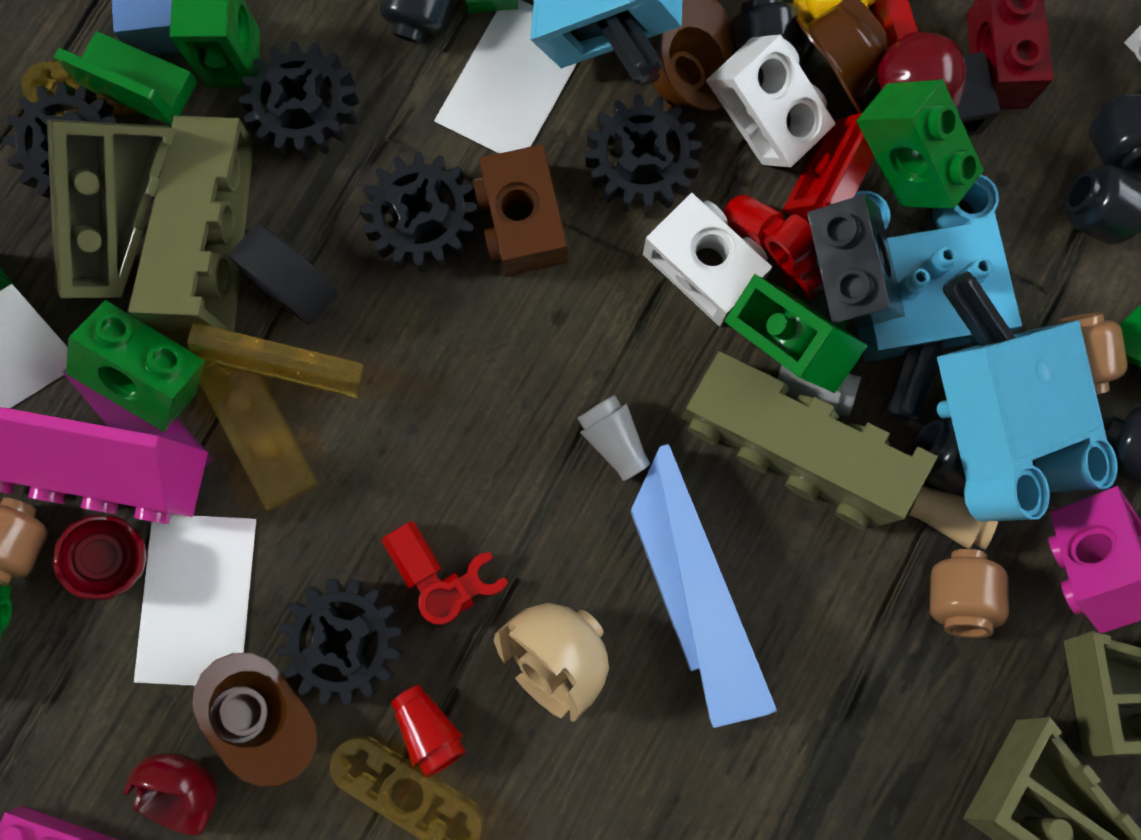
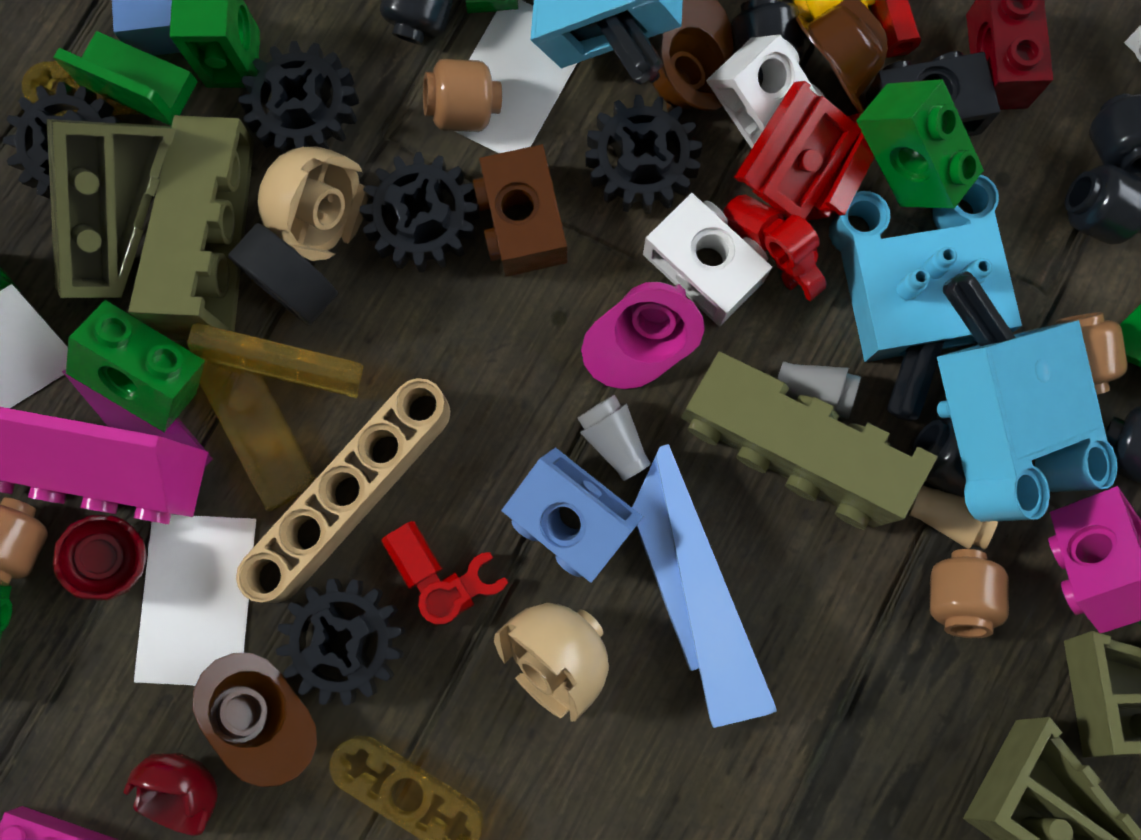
red cone [391,685,466,778] -> none
green brick [724,274,868,393] -> none
black brick [807,194,905,331] -> none
dark red hair [877,32,967,107] -> none
none -> tan beam [236,378,451,603]
none -> tan cylinder [258,147,368,261]
none -> medium nougat head [423,59,502,132]
none -> medium blue brick [501,447,643,583]
none -> dark pink piece [581,282,705,389]
none -> red plate [734,81,861,219]

